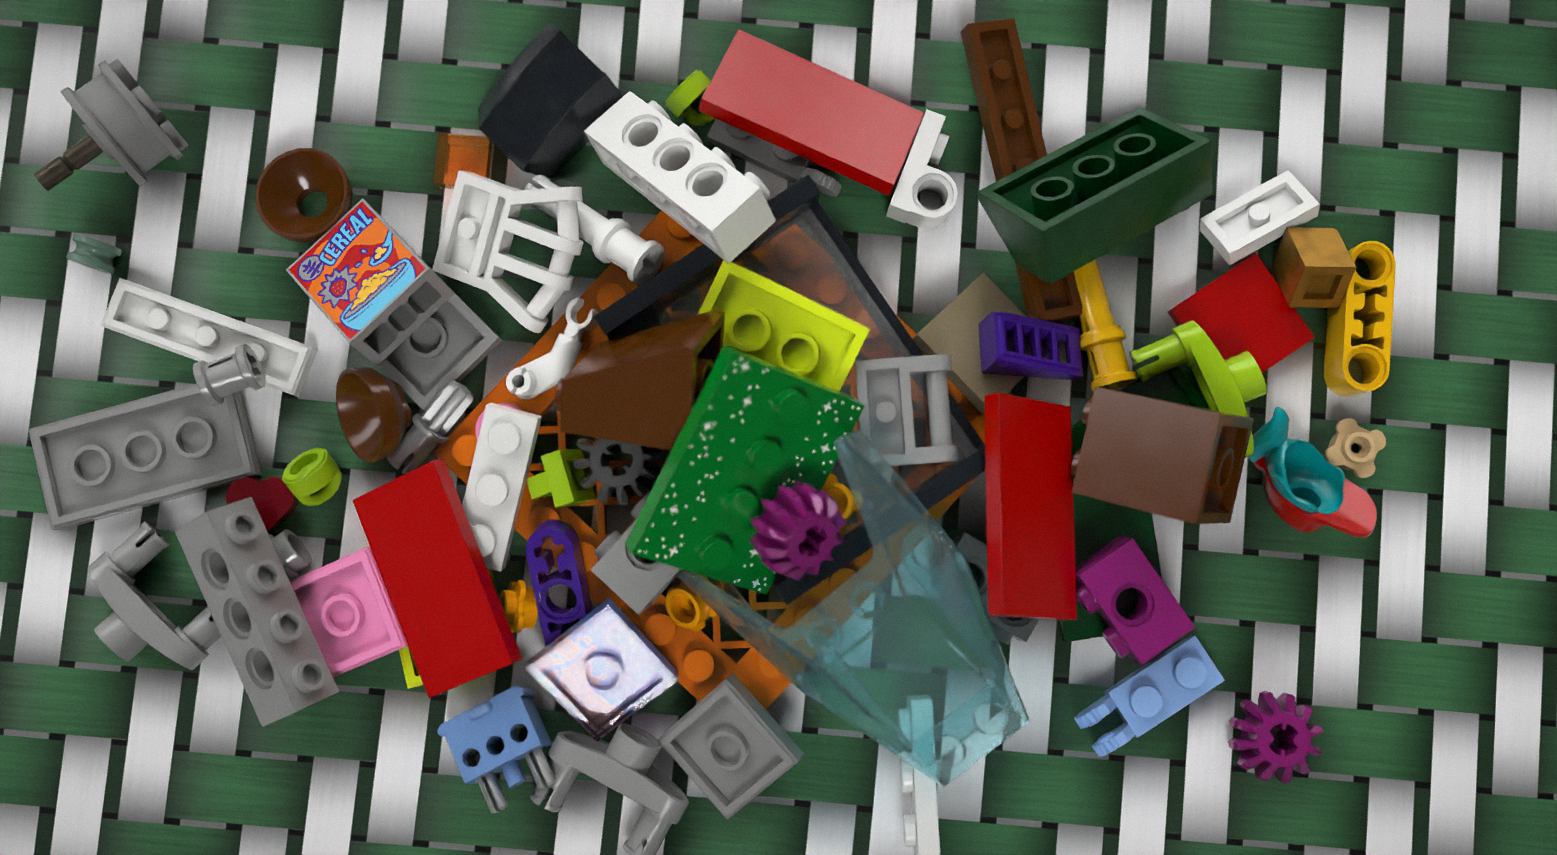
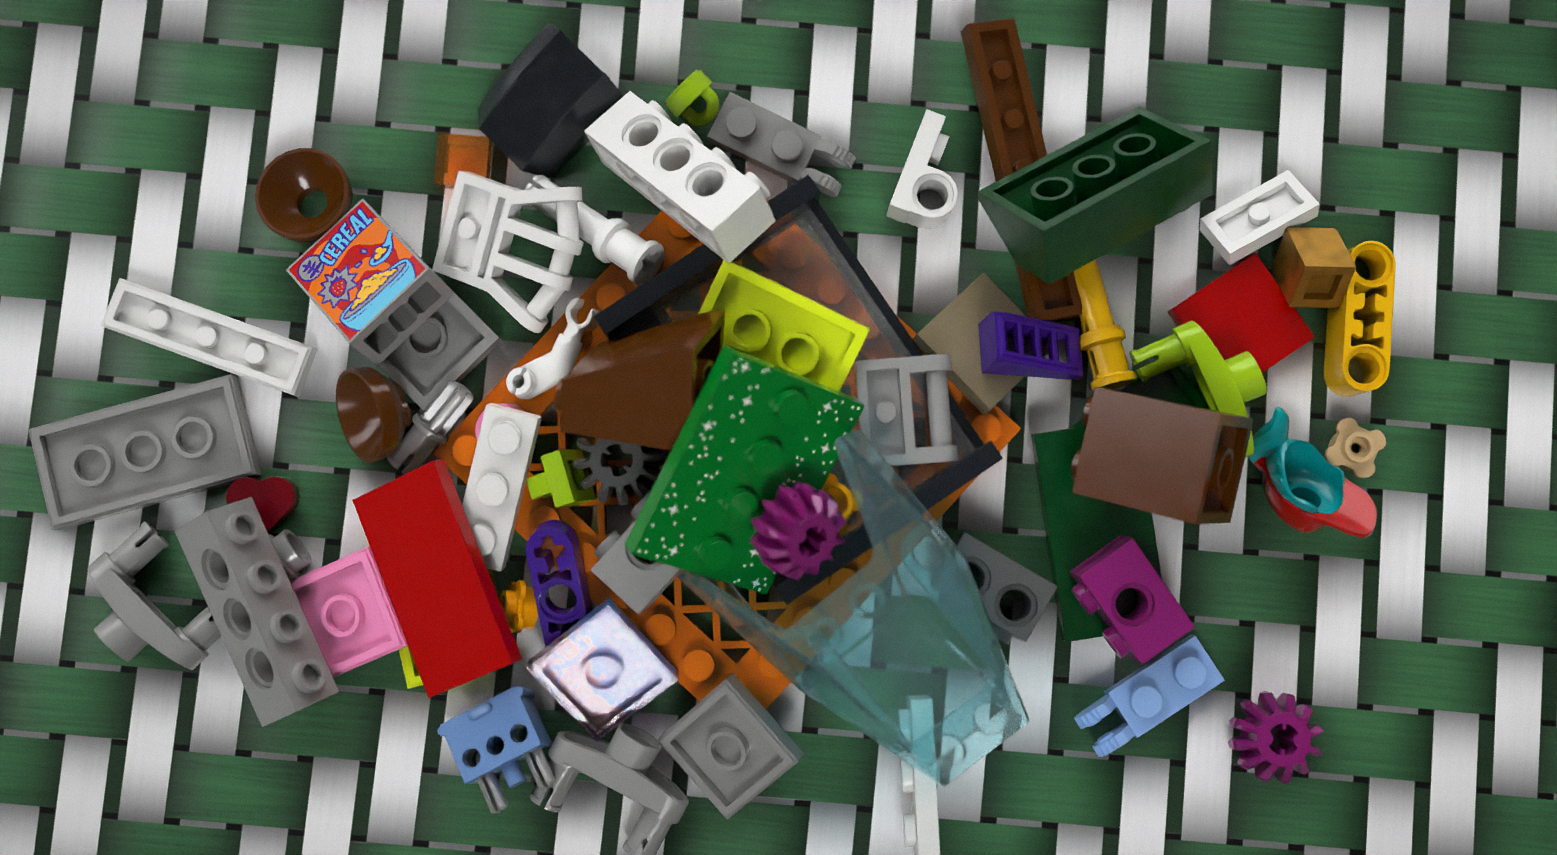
light grey wheel [33,59,189,191] -> none
sand green bush [66,234,122,275] -> none
light grey bush [193,344,266,406] -> none
lime tile [282,448,342,506] -> none
light orange plate [665,571,721,632] -> none
tile [698,29,925,196] -> none
red tile [984,392,1077,620] -> none

